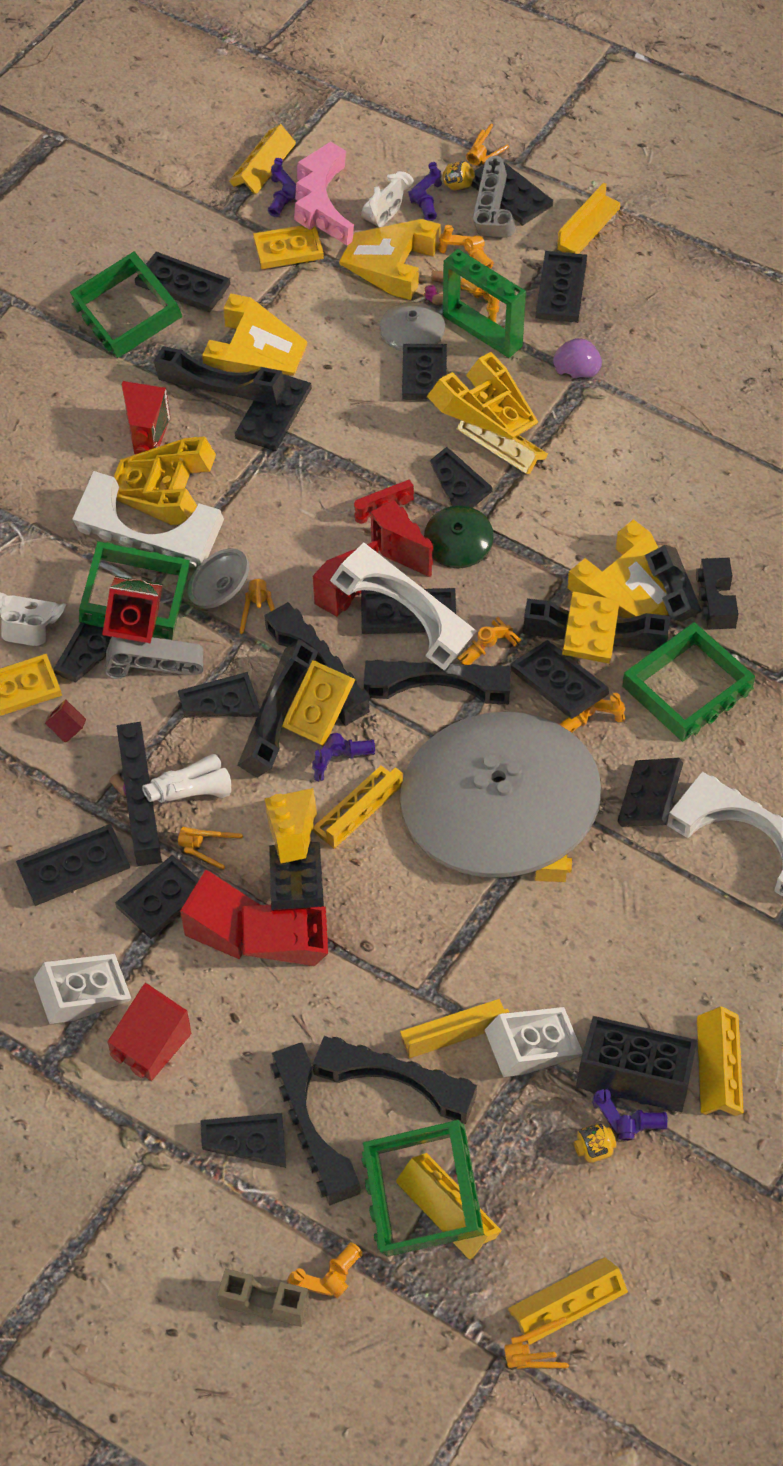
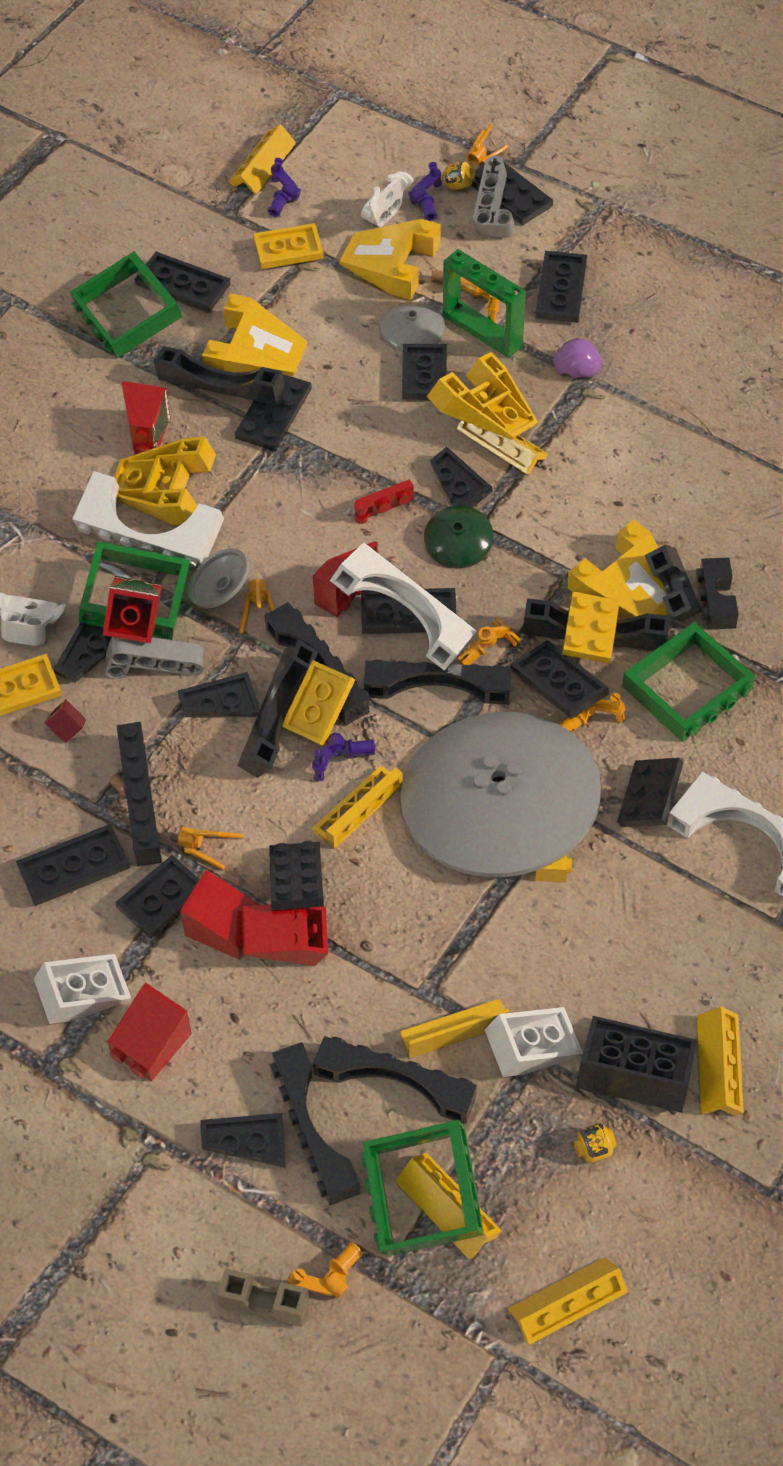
white piece [142,754,231,803] -> none
yellow wedge [264,788,317,863] -> none
bright pink arch [294,142,354,245] -> none
red slope [370,500,433,577] -> none
arm [424,285,443,305] -> none
light orange pin [438,225,494,269] -> none
light orange plant [505,1317,569,1369] -> none
yellow panel [557,183,620,254] -> none
dark purple pin [592,1089,668,1141] -> none

